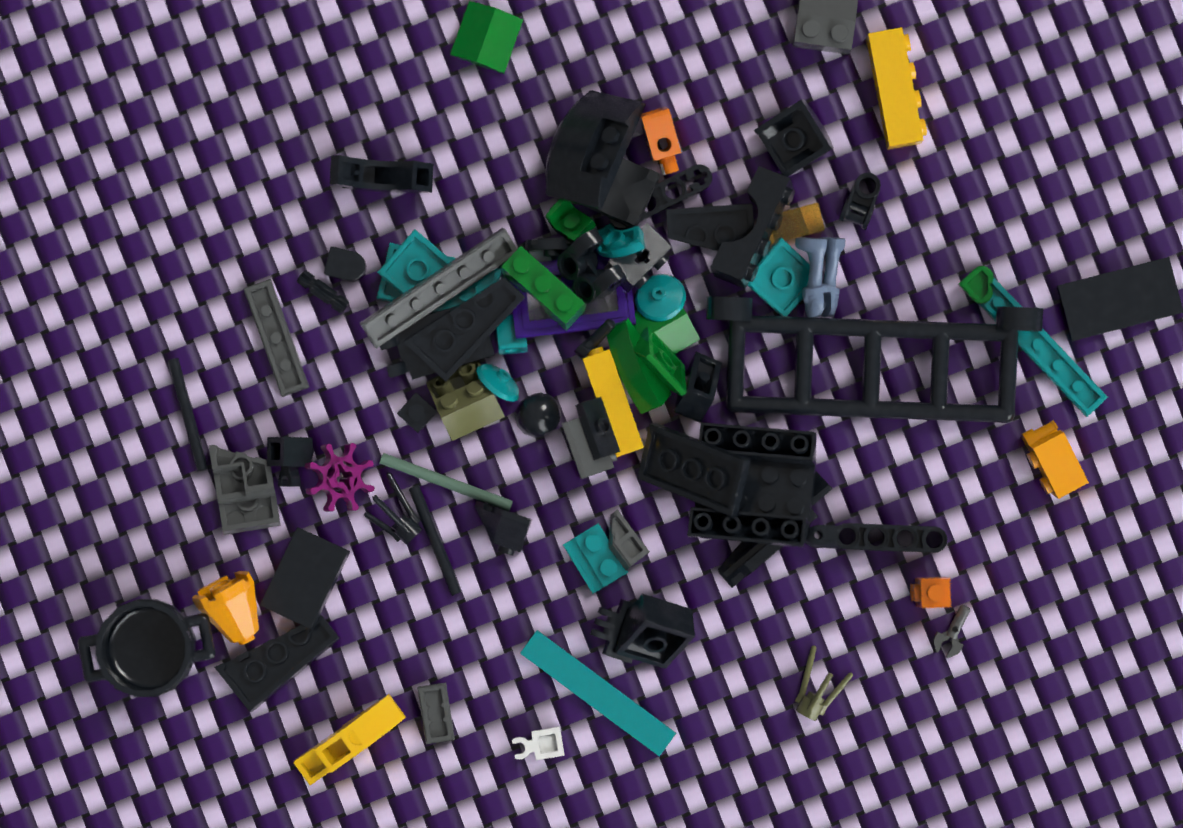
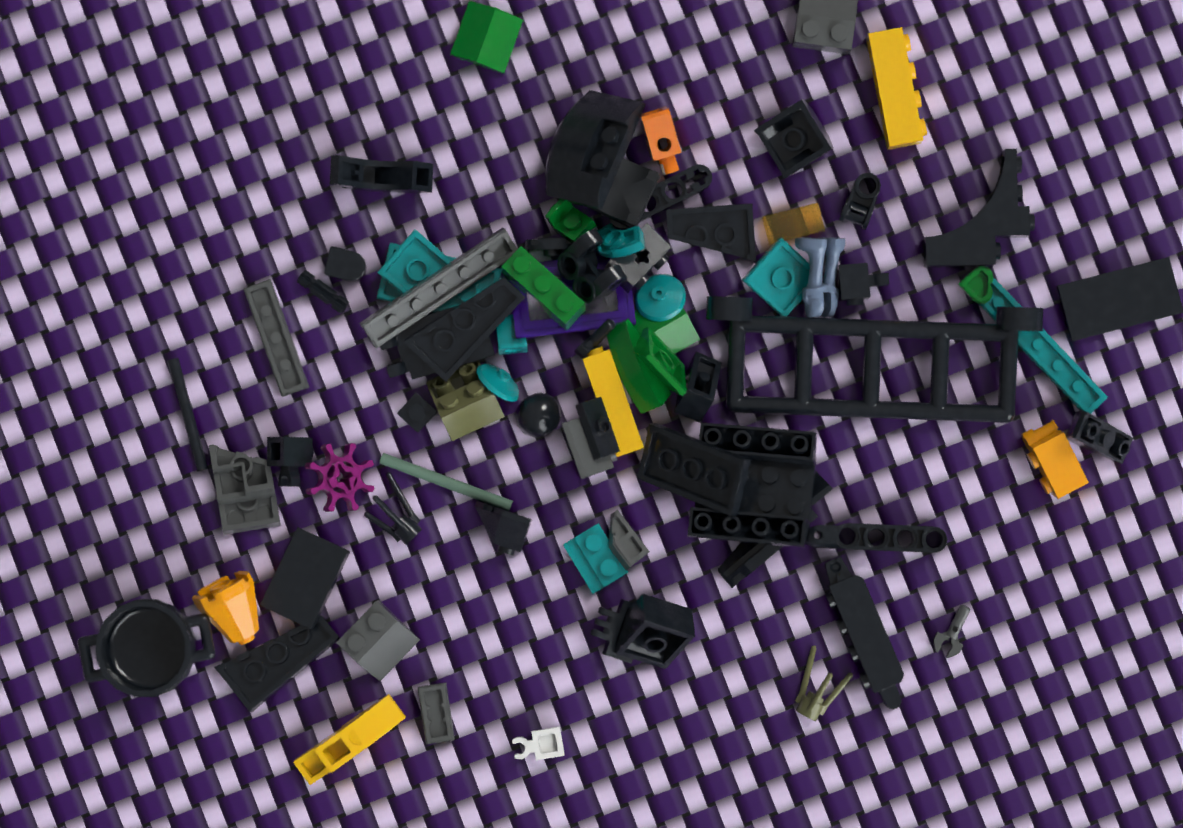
black bar [409,485,462,596] -> none
teal tile [520,630,676,756] -> none
black arch [710,166,795,289] -> none
orange brick [910,577,951,608] -> none
none -> dark grey slope [336,600,420,681]
none -> black hinge [824,557,904,710]
none -> black brick [837,263,889,306]
none -> black arch [923,149,1035,268]
none -> black slope [1066,410,1133,464]

